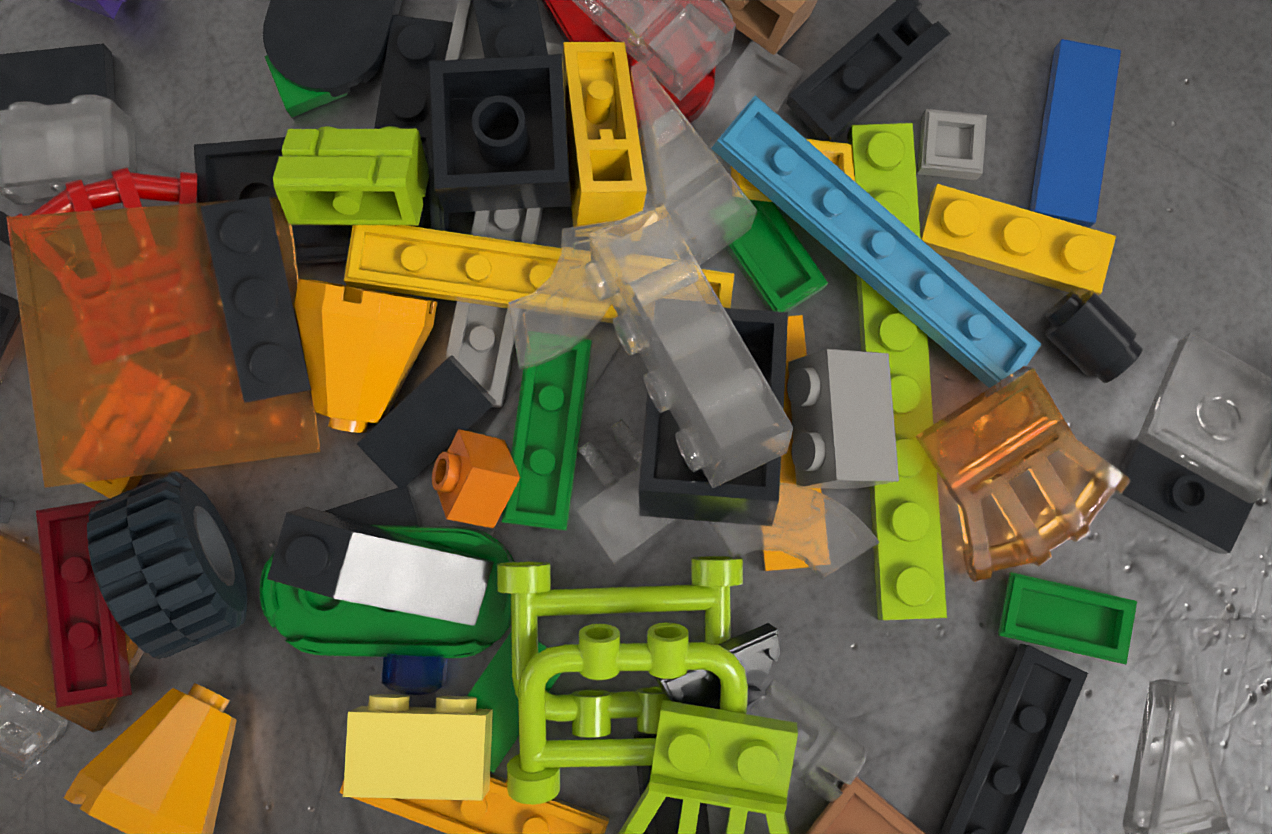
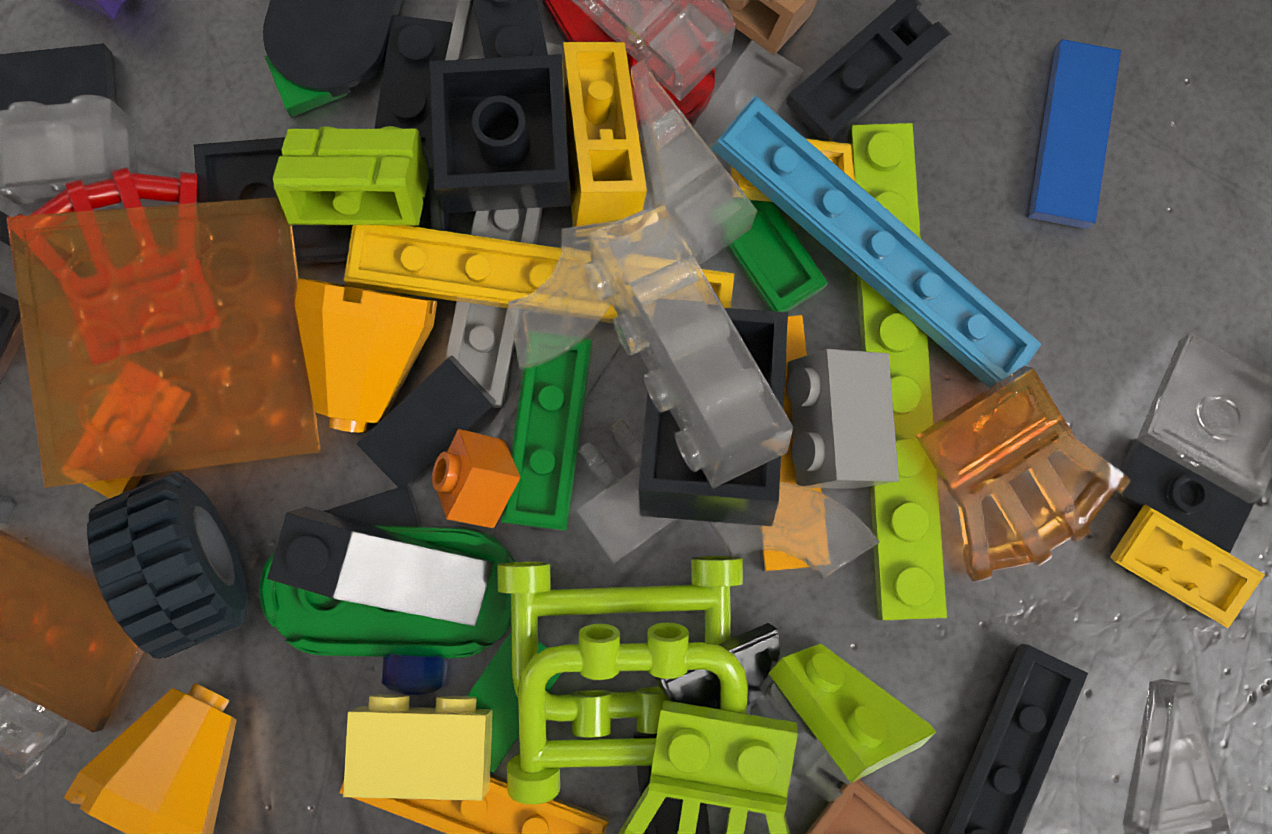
dark red tile [36,500,132,708] -> none
black plate [200,196,311,403] -> none
light grey tile [917,109,987,180] -> none
yellow plate [920,184,1116,296] -> none
green tile [998,572,1137,665] -> none
black brick [1045,290,1143,383] -> none
none -> lime wing [768,643,936,783]
none -> yellow plate [1110,504,1265,628]

